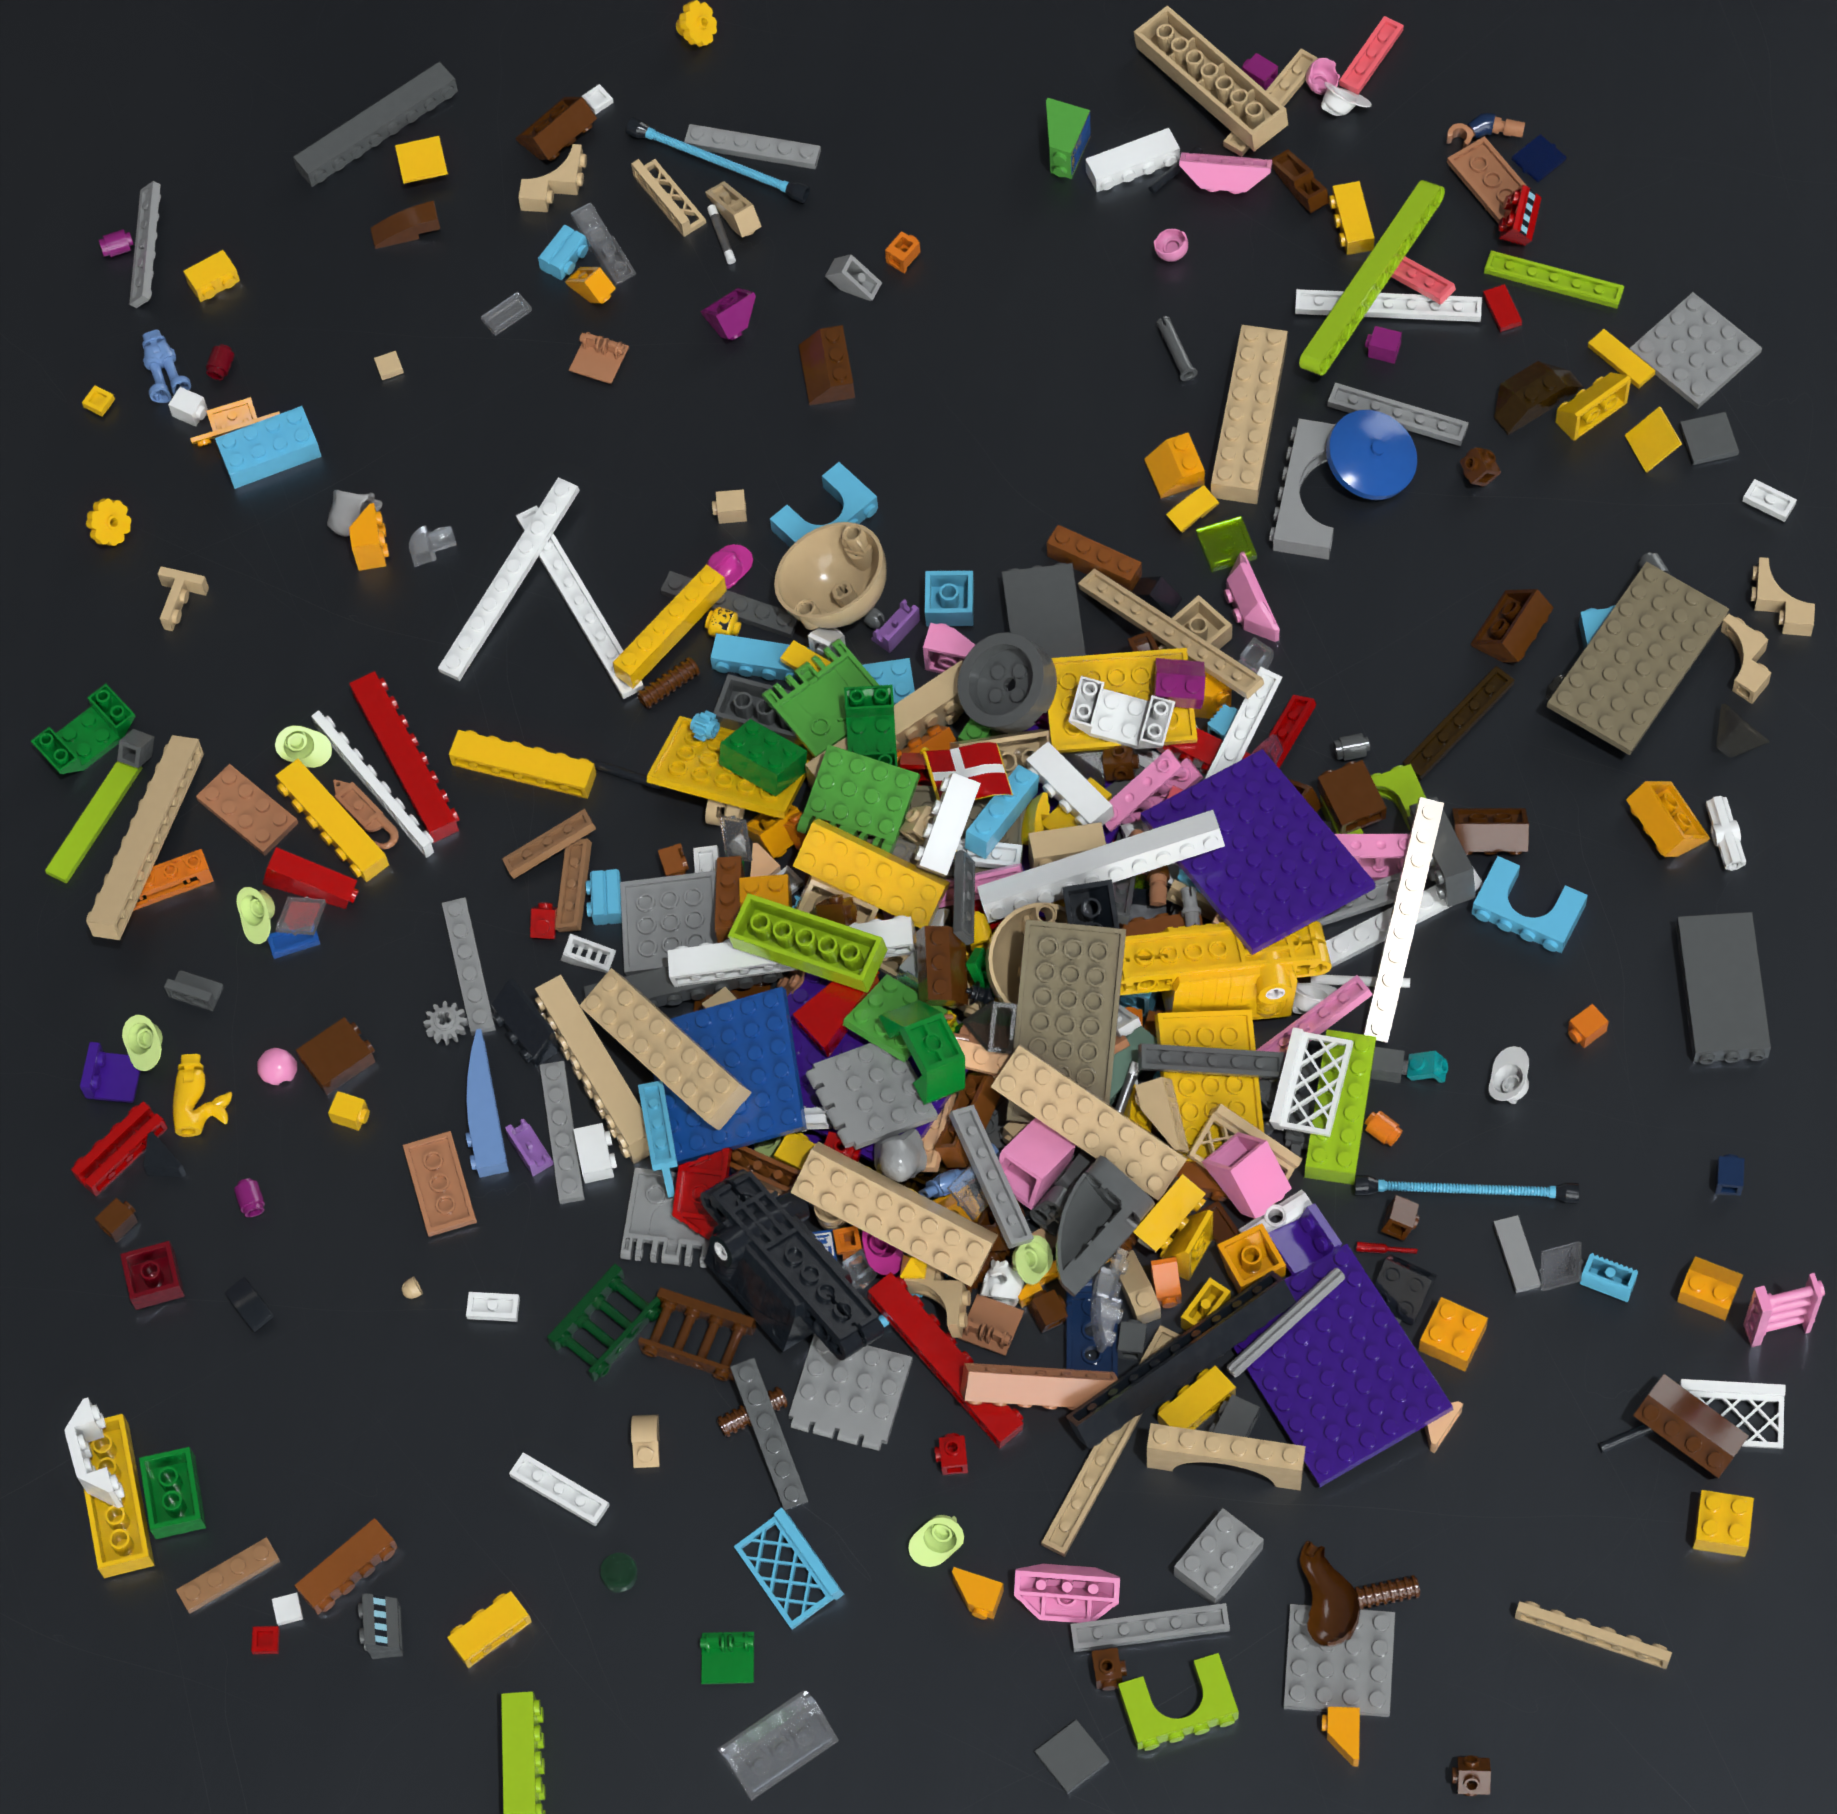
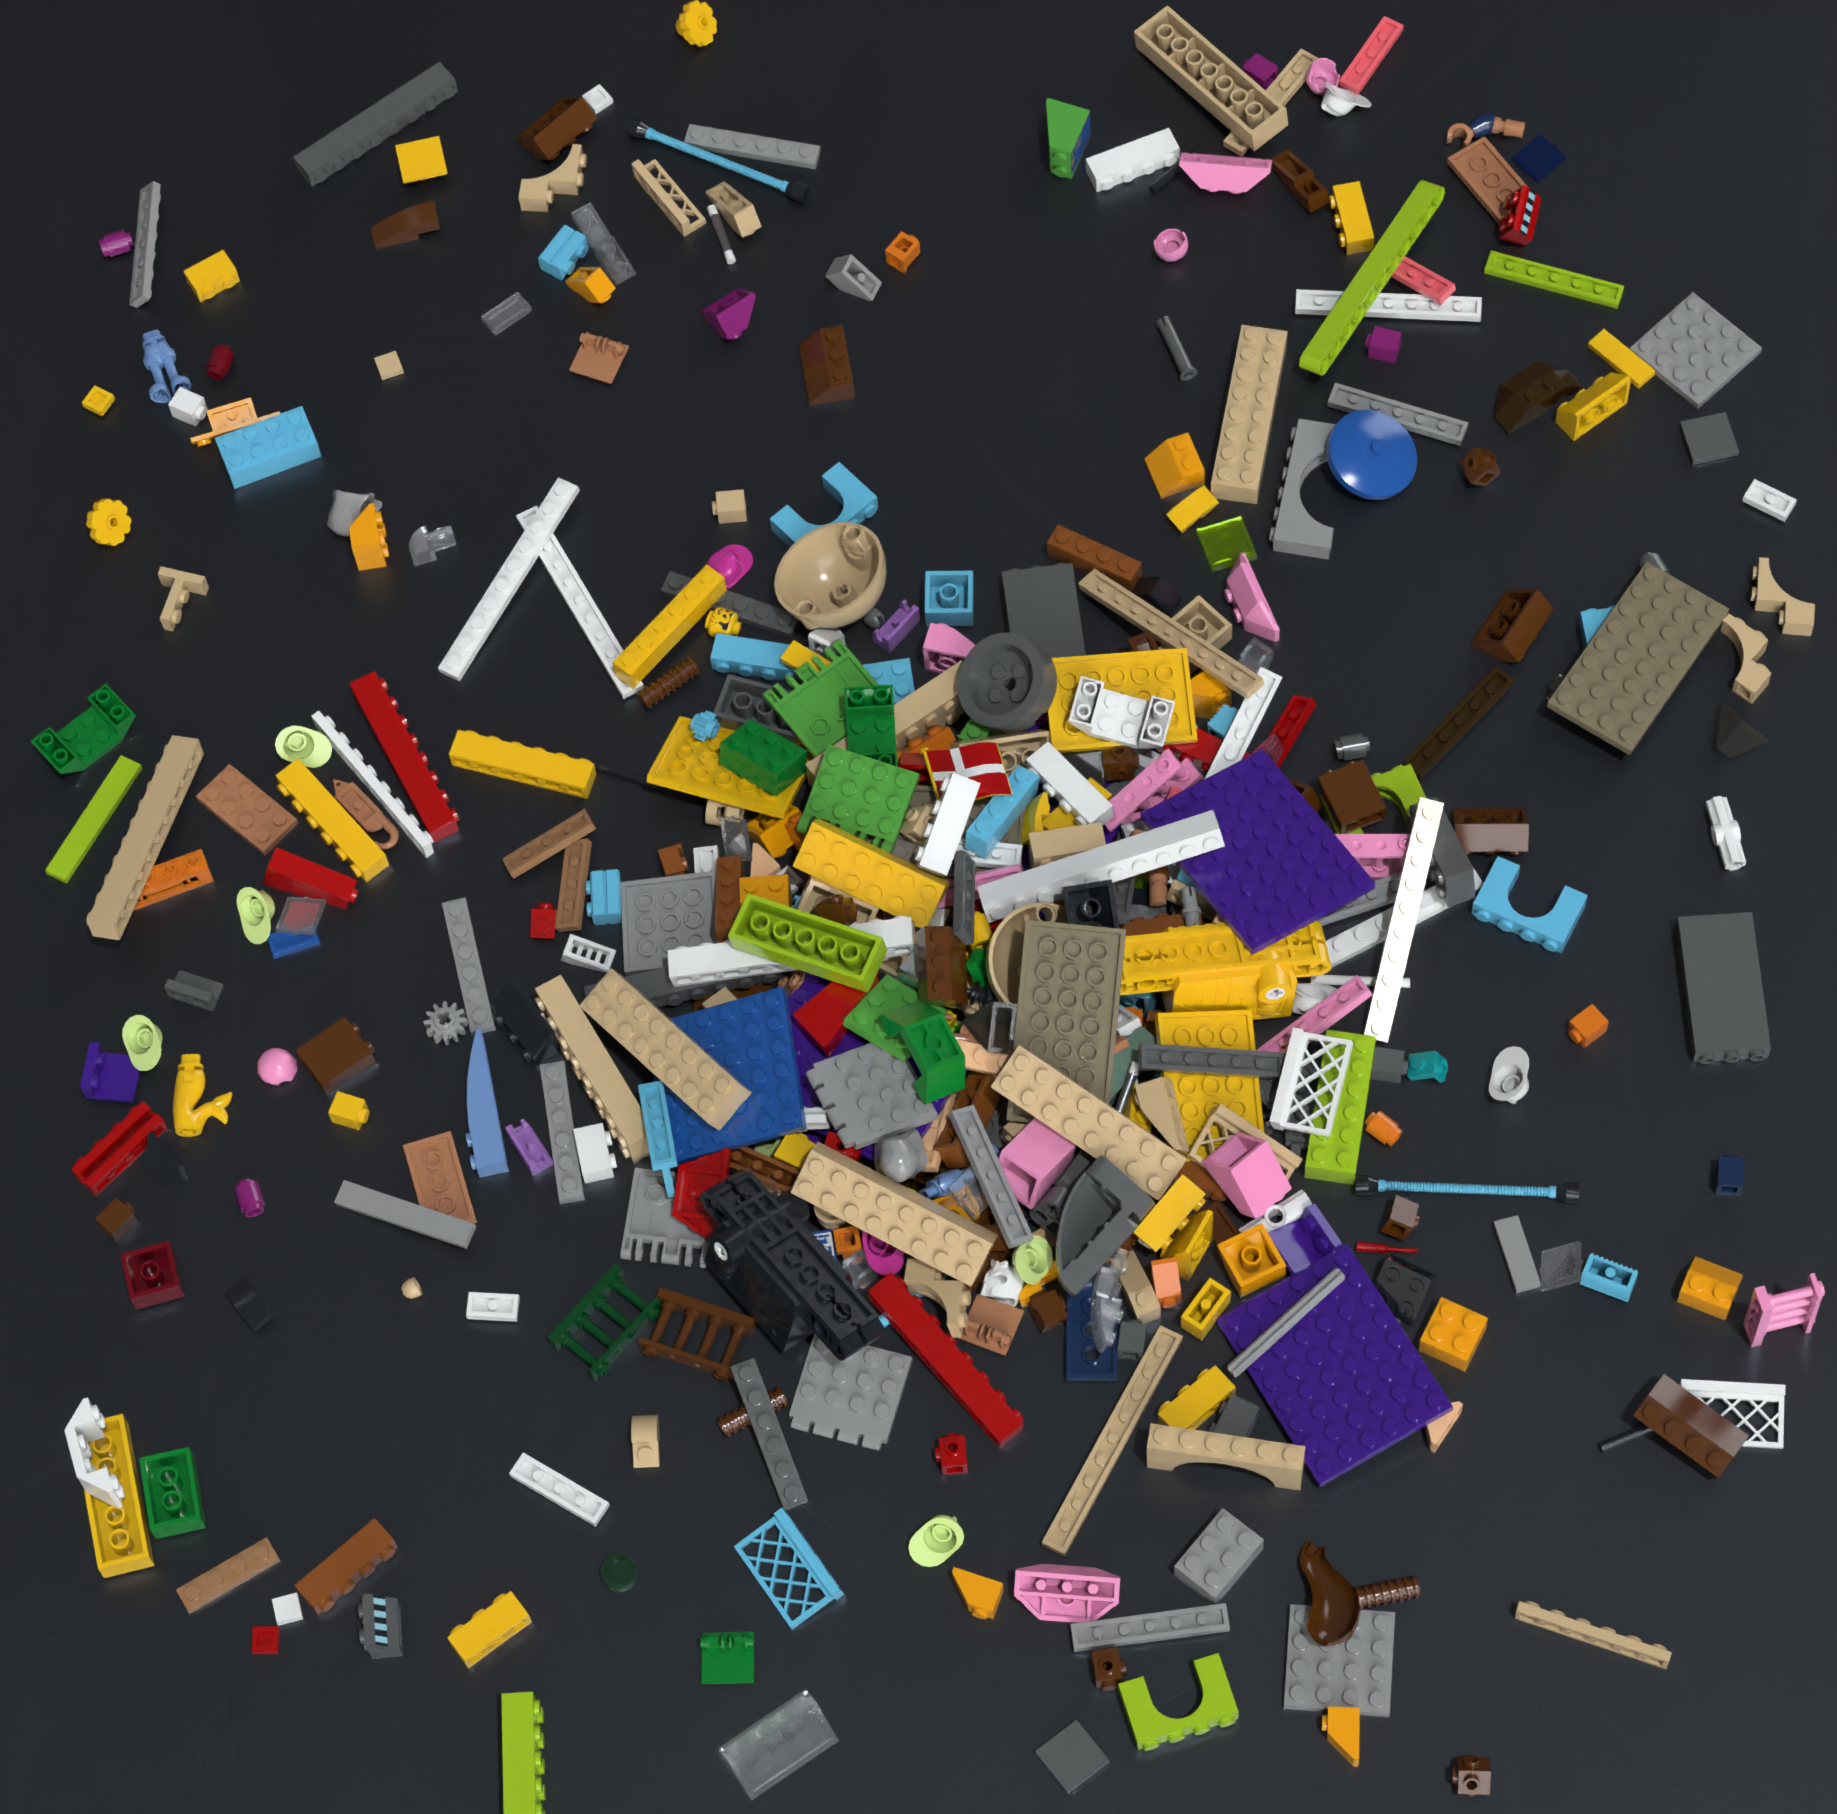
dark grey brick [117,729,155,768] -> none
yellow slope [900,1255,928,1279] -> none
brick [960,1363,1118,1410] -> none
black brick [1066,1270,1296,1449] -> none
magenta slope [1153,658,1205,709] -> none
red tile [1483,284,1522,332] -> none
yellow piece [1625,407,1682,473] -> none
light orange slope [1626,781,1711,857] -> none
yellow brick [1693,1490,1754,1557] -> none
none -> light grey tile [334,1180,477,1249]

